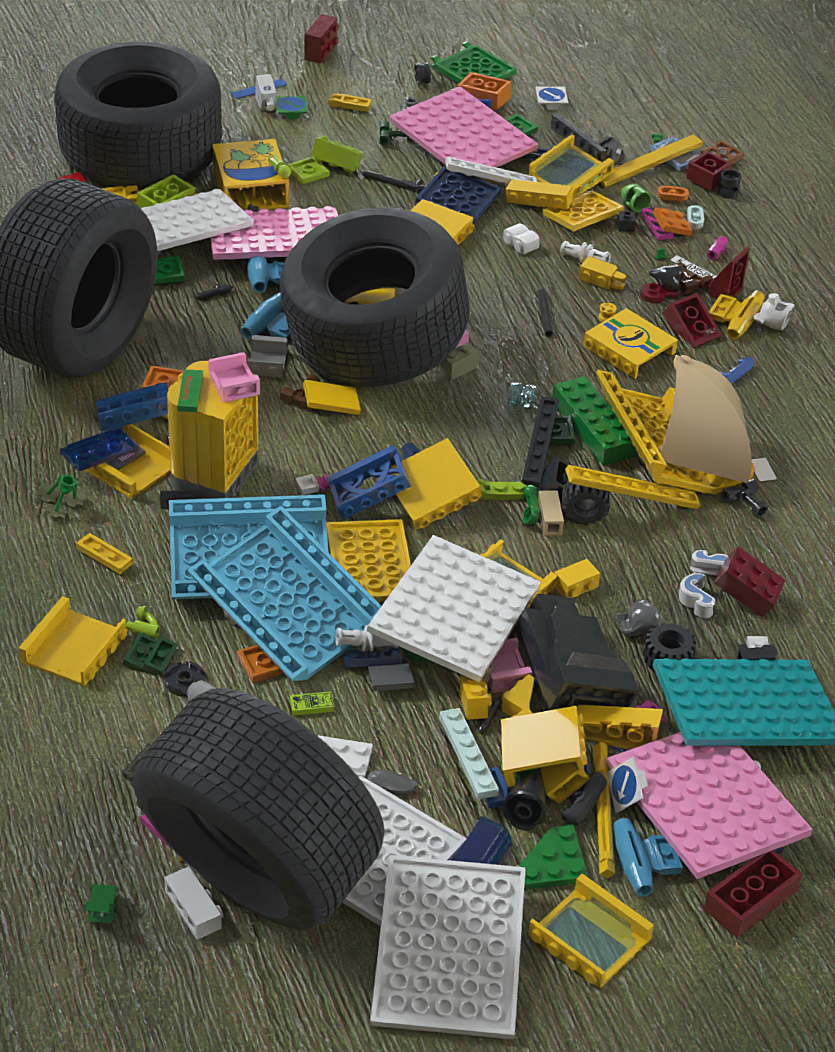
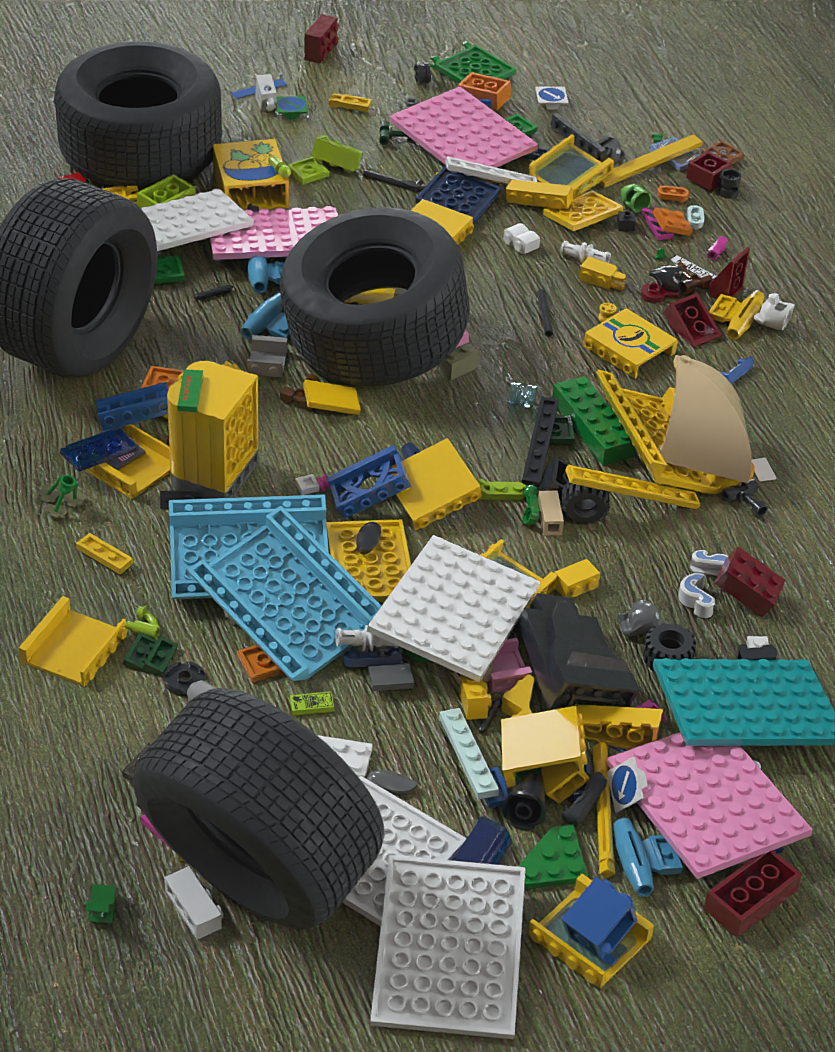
bright pink panel [208,352,260,402] -> none
none -> black arm [356,522,381,554]
none -> blue container [561,877,637,966]

